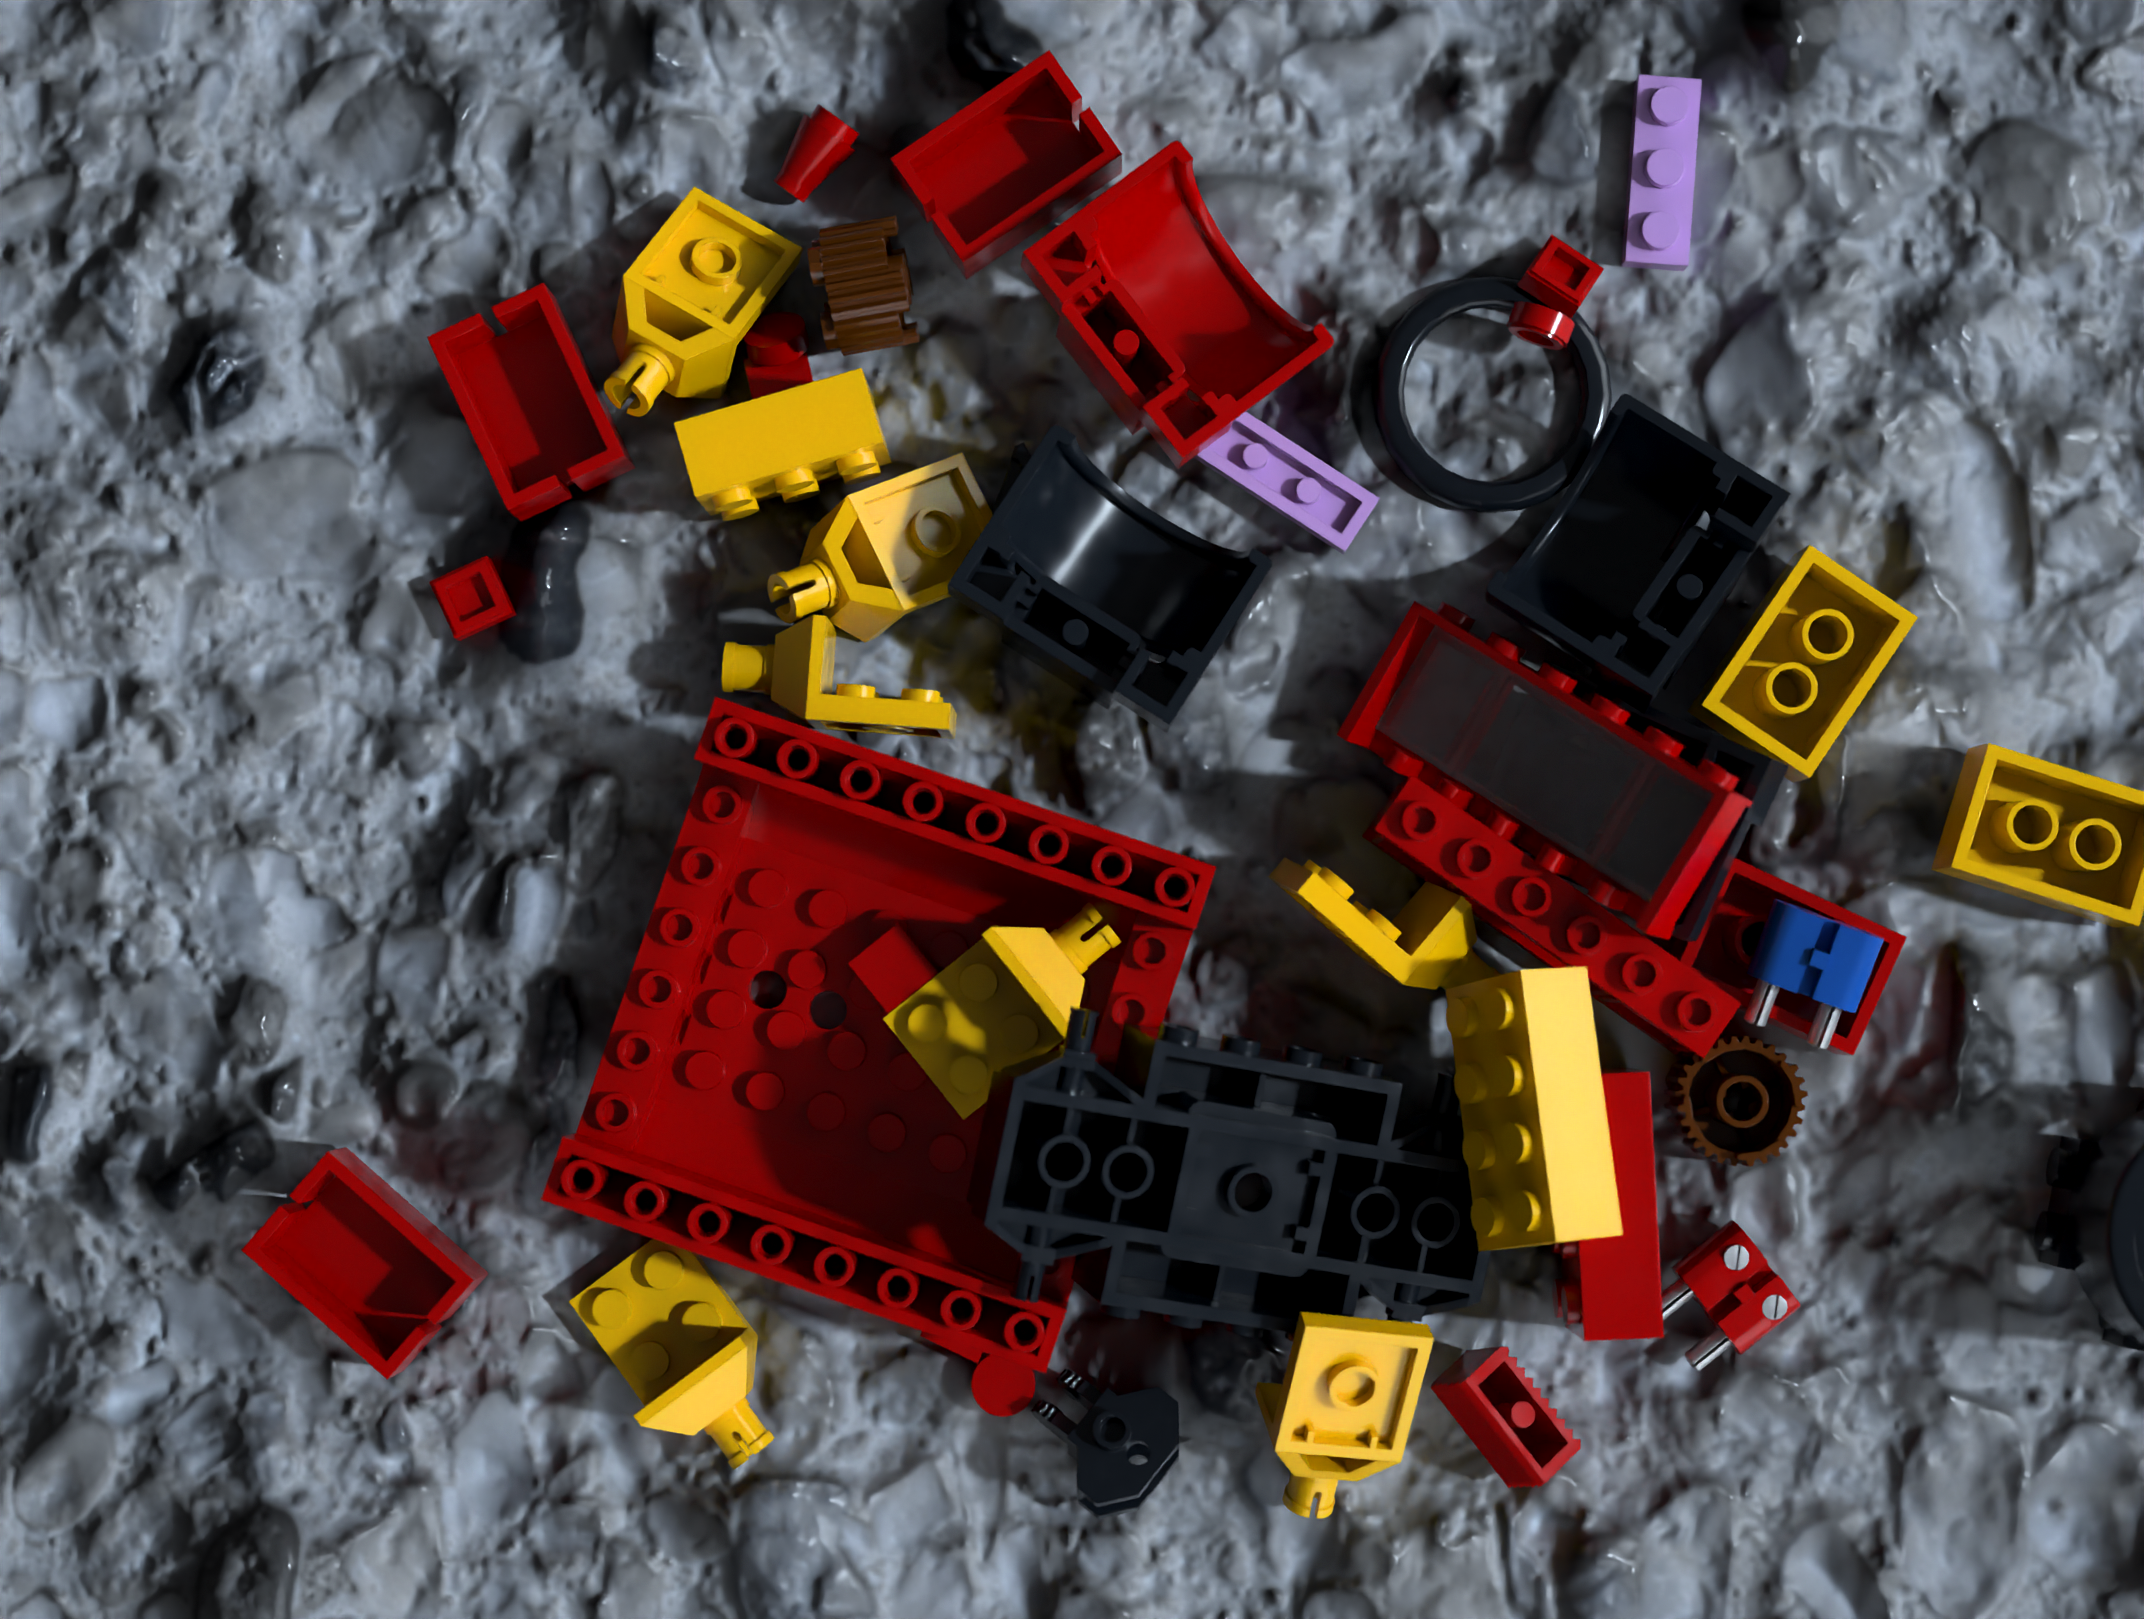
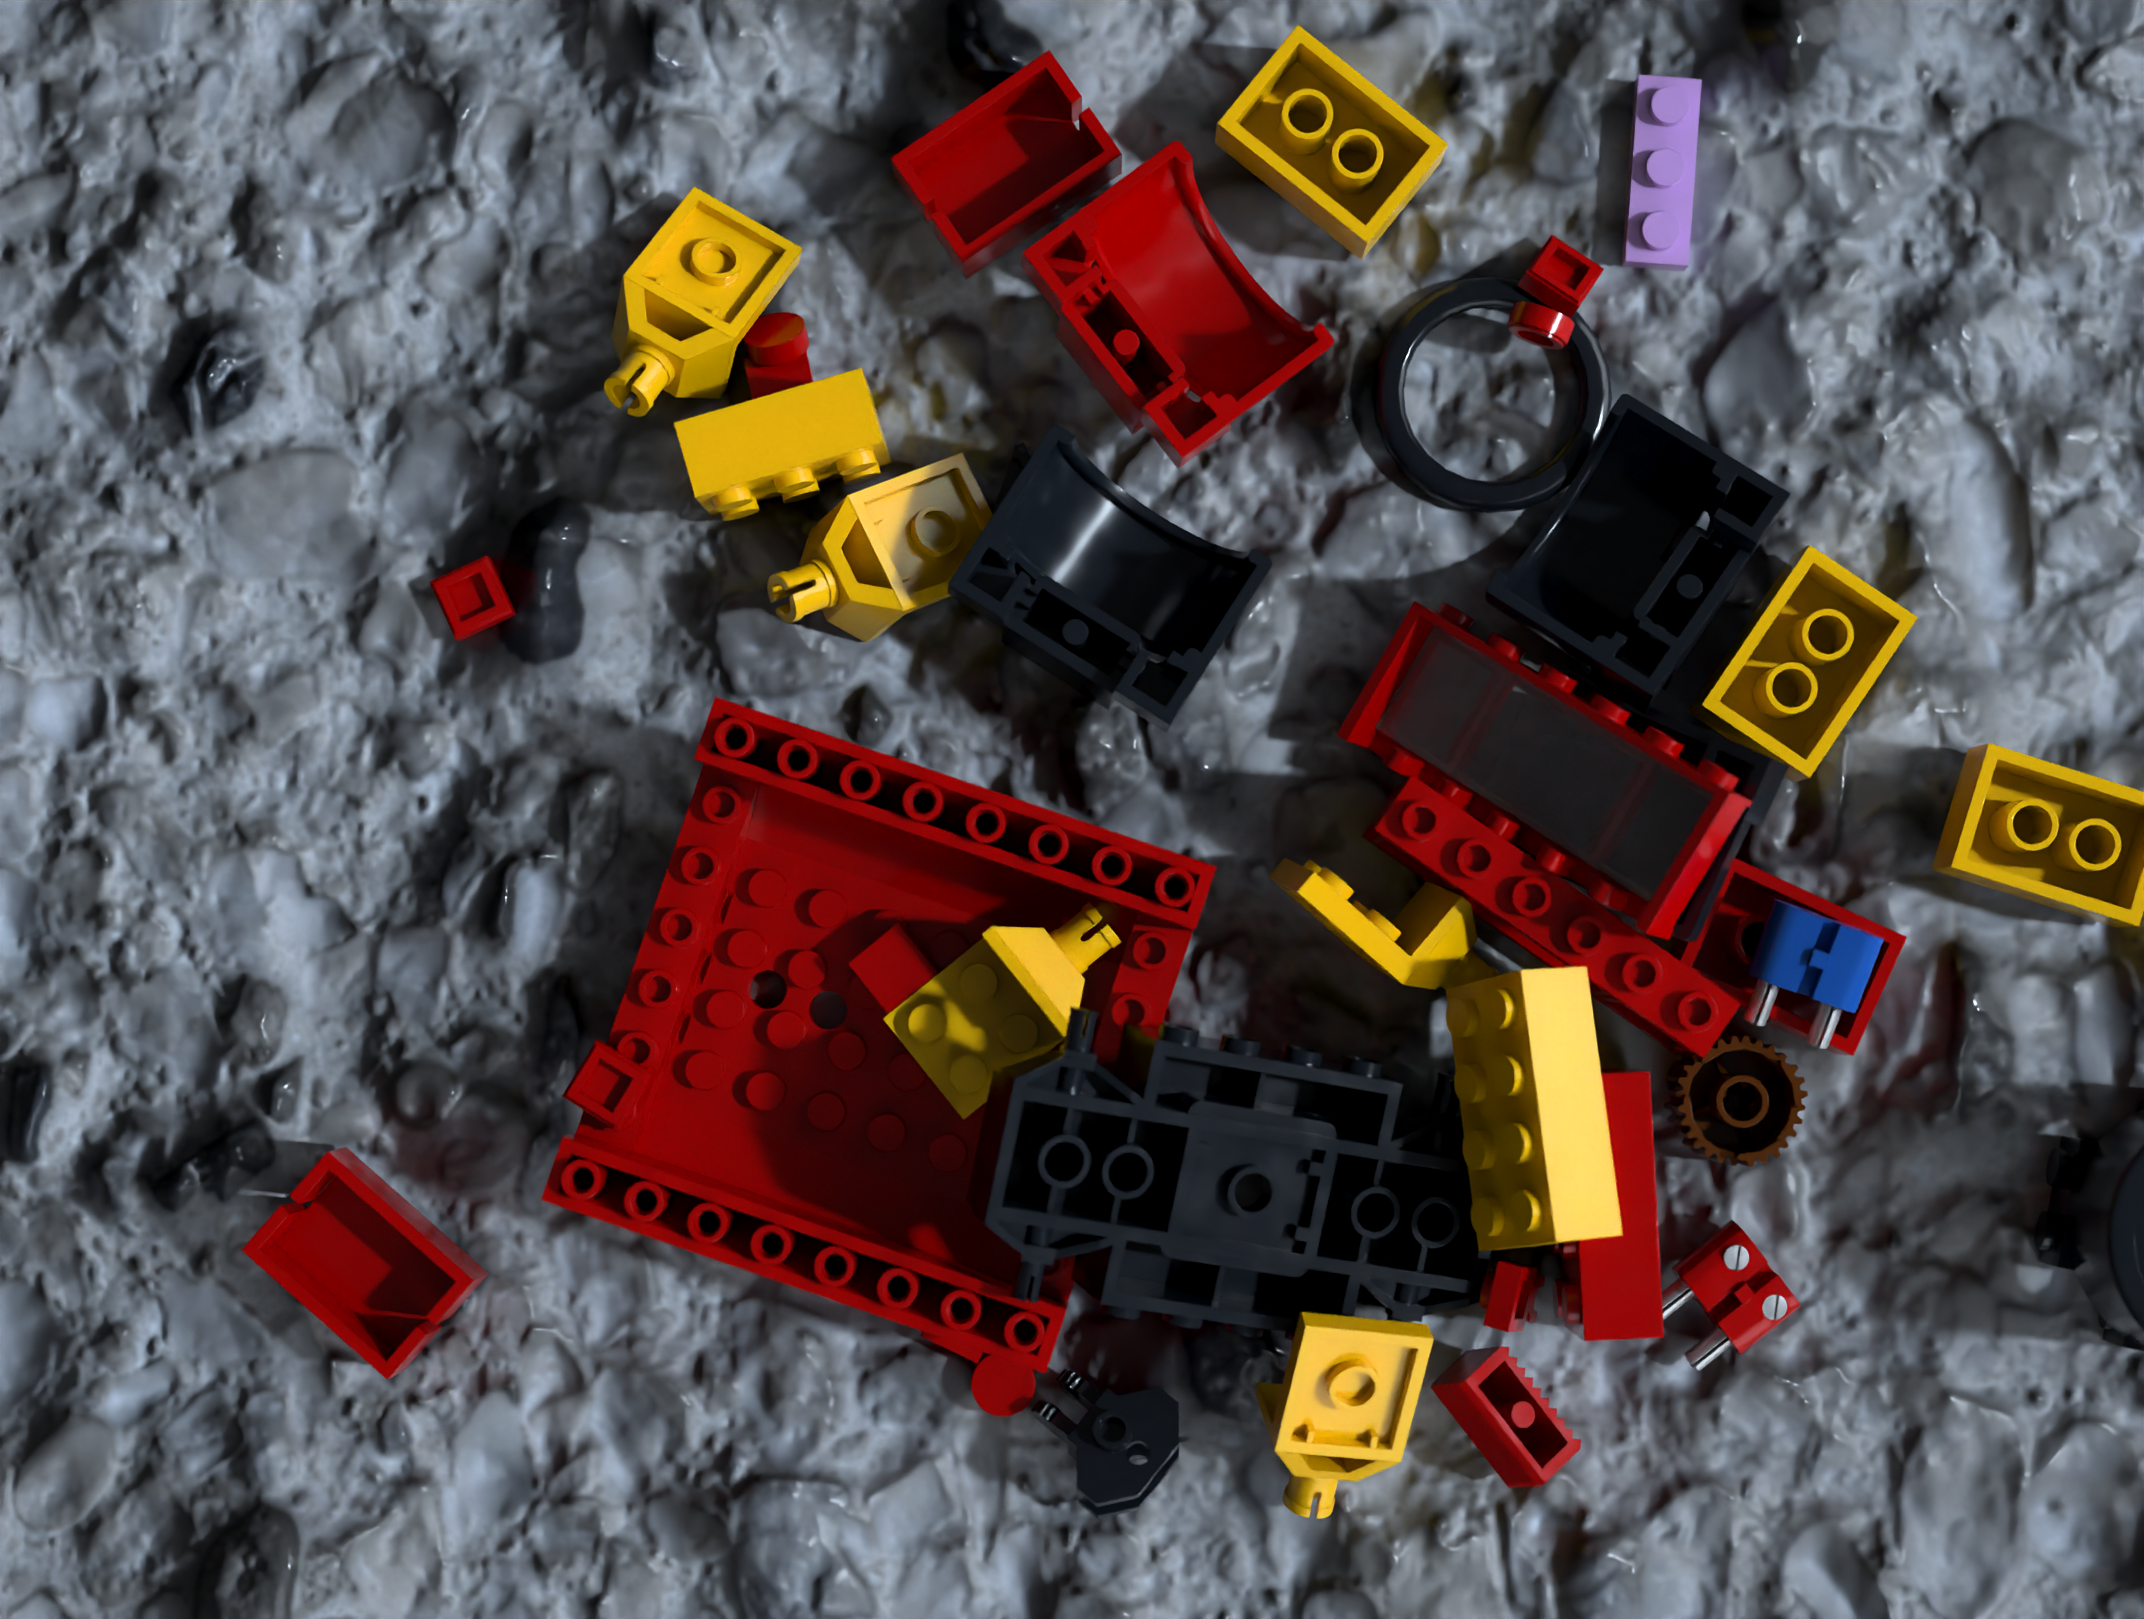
red piece [427,282,636,522] -> none
yellow plate [569,1239,775,1470] -> none
yellow plate [722,615,957,739] -> none
red cone [773,104,859,203] -> none
reddish brown brick [807,215,920,356] -> none
lavender plate [1194,412,1380,554] -> none
none -> red tile [562,1040,655,1131]
none -> yellow brick [1215,25,1448,260]
none -> red plate [1479,1261,1545,1332]

